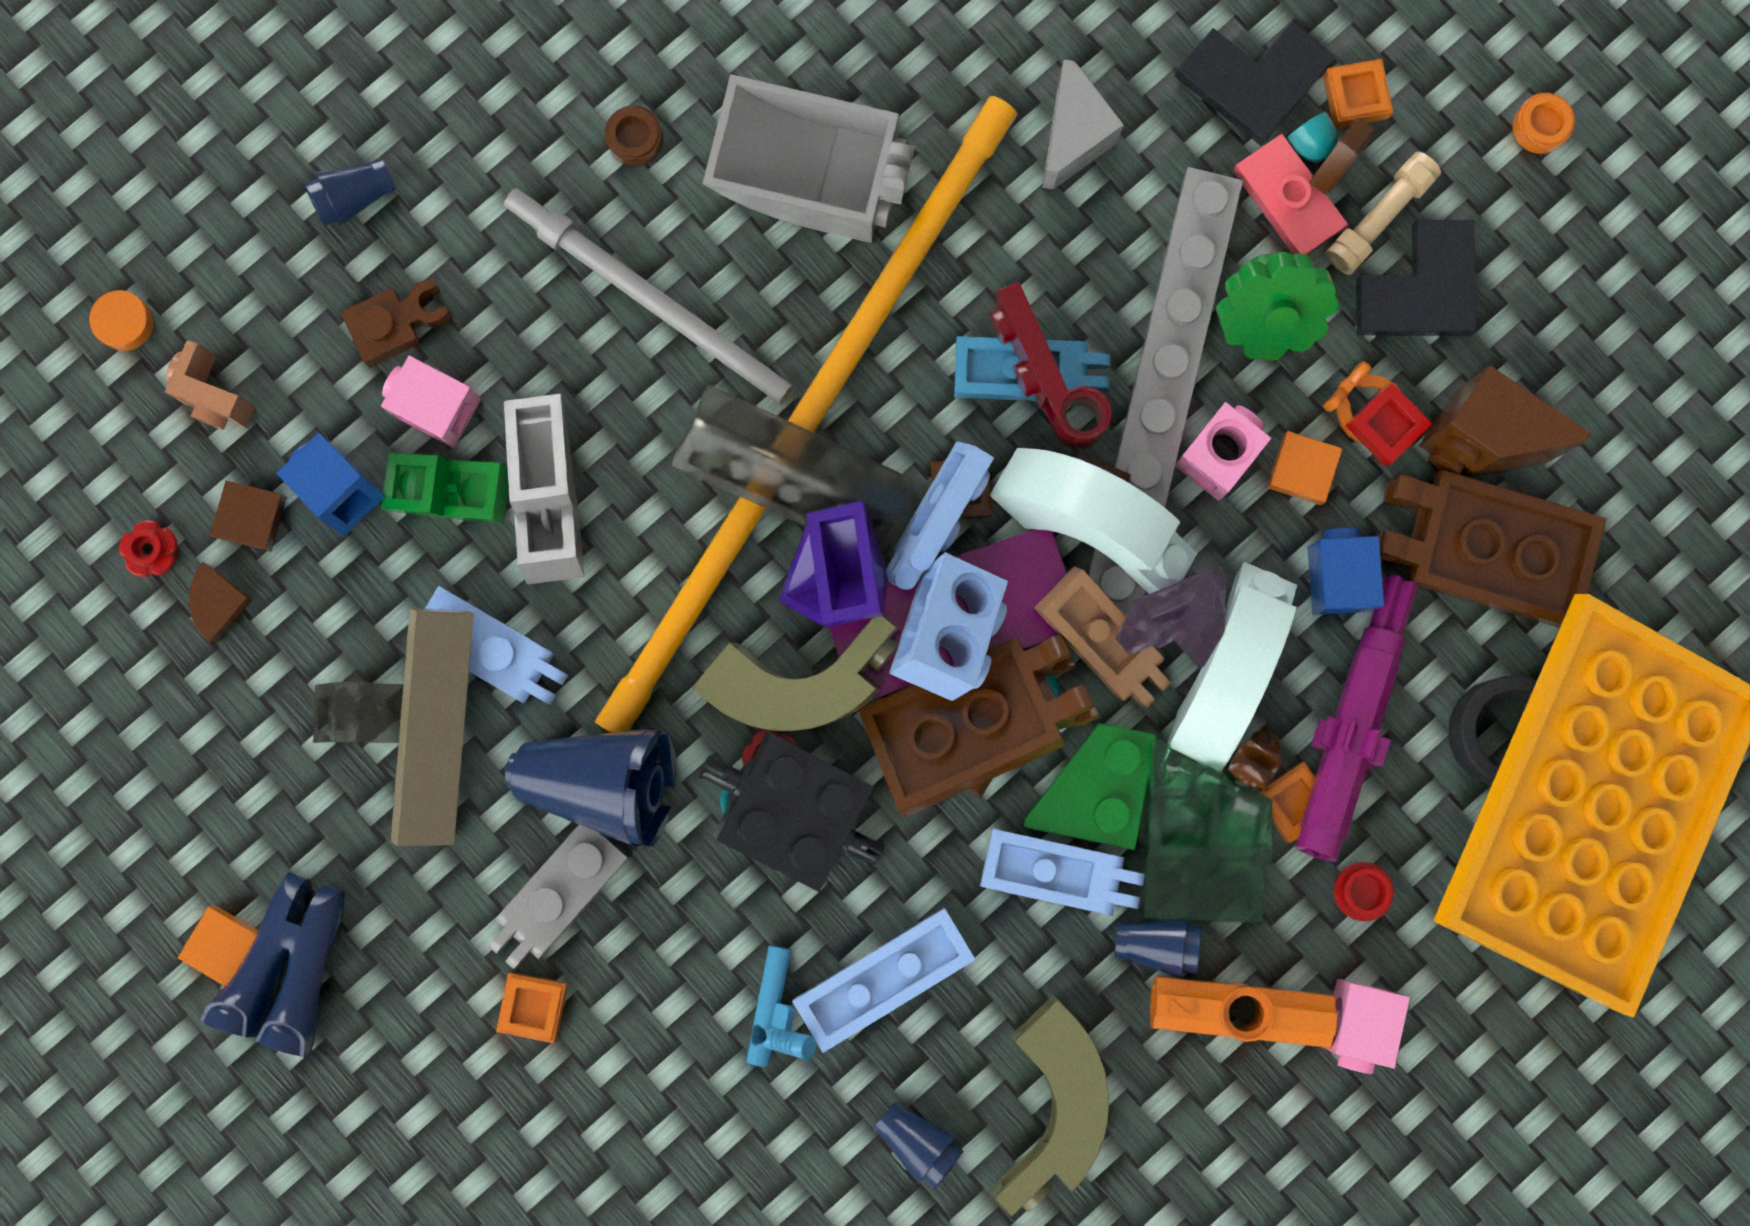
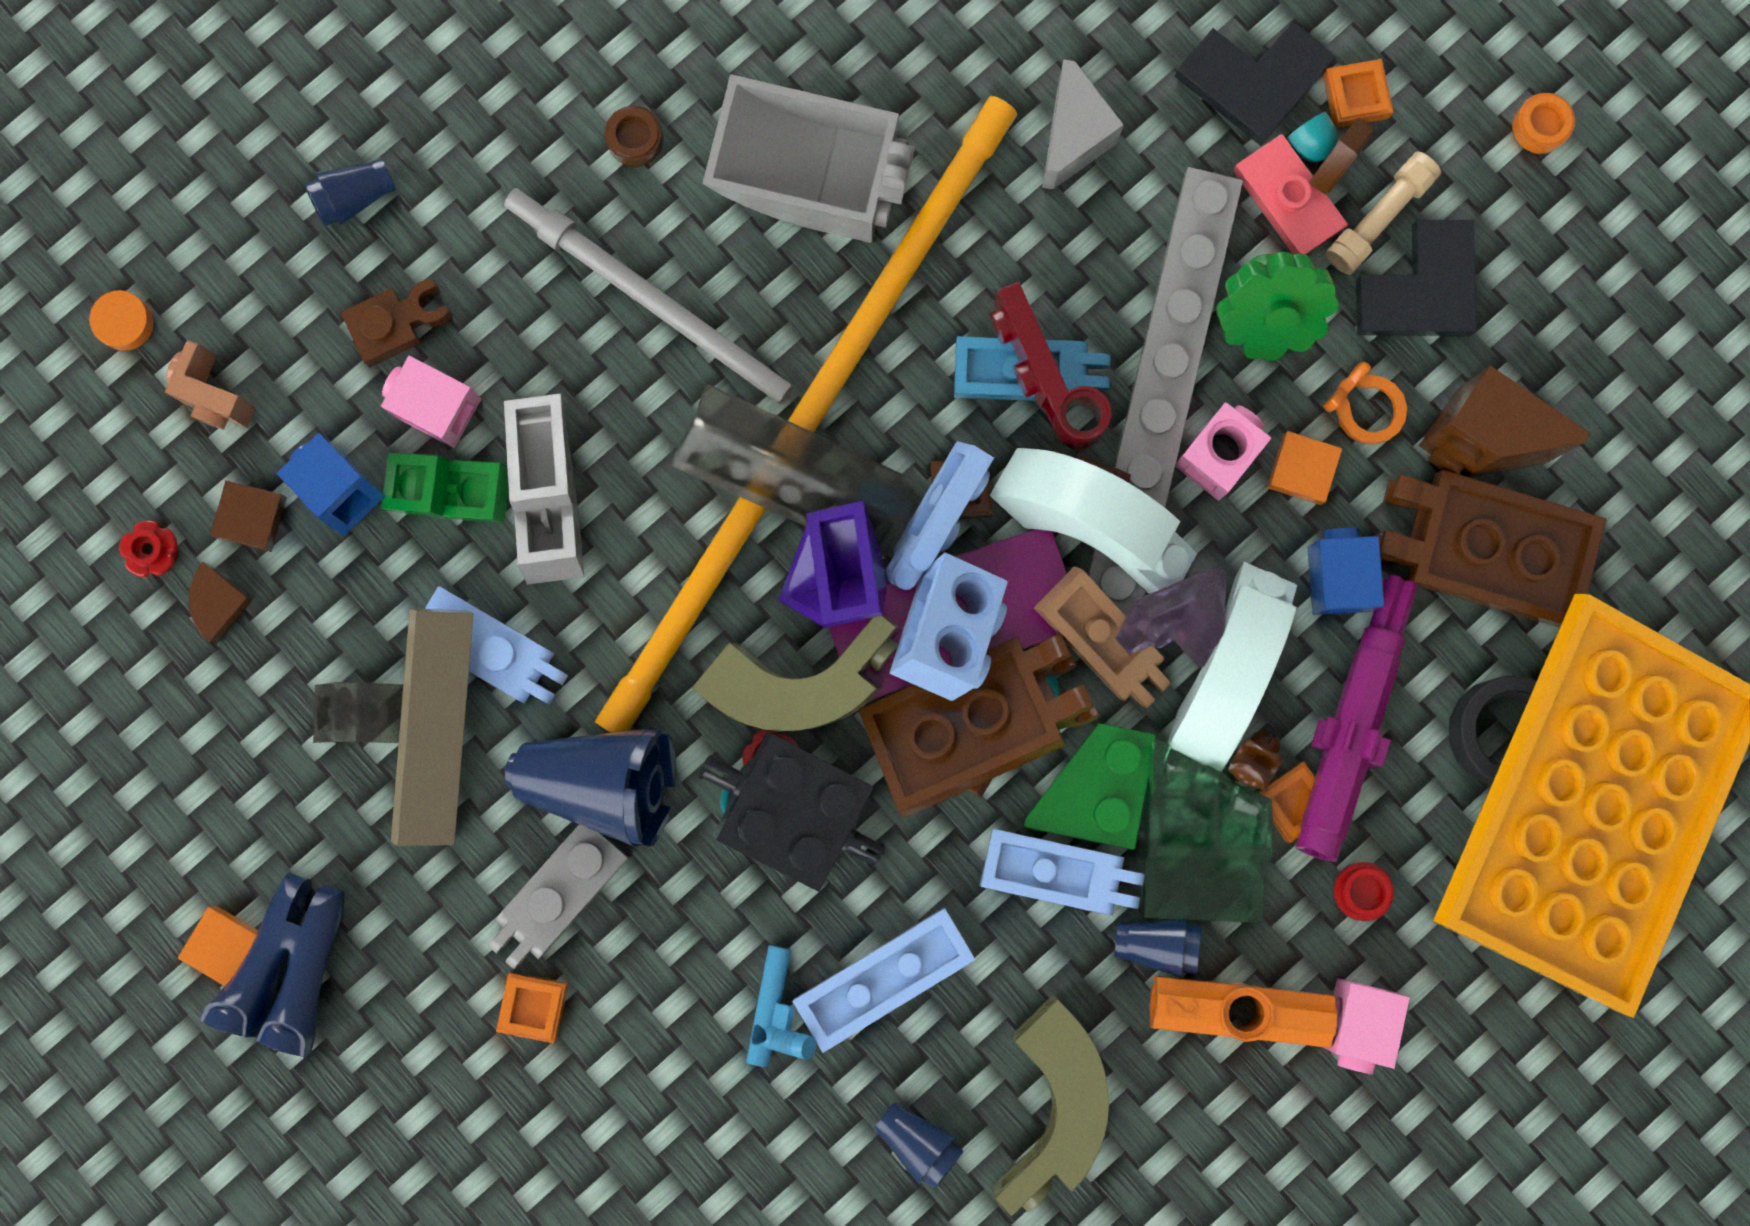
red plate [1345,382,1432,467] -> none

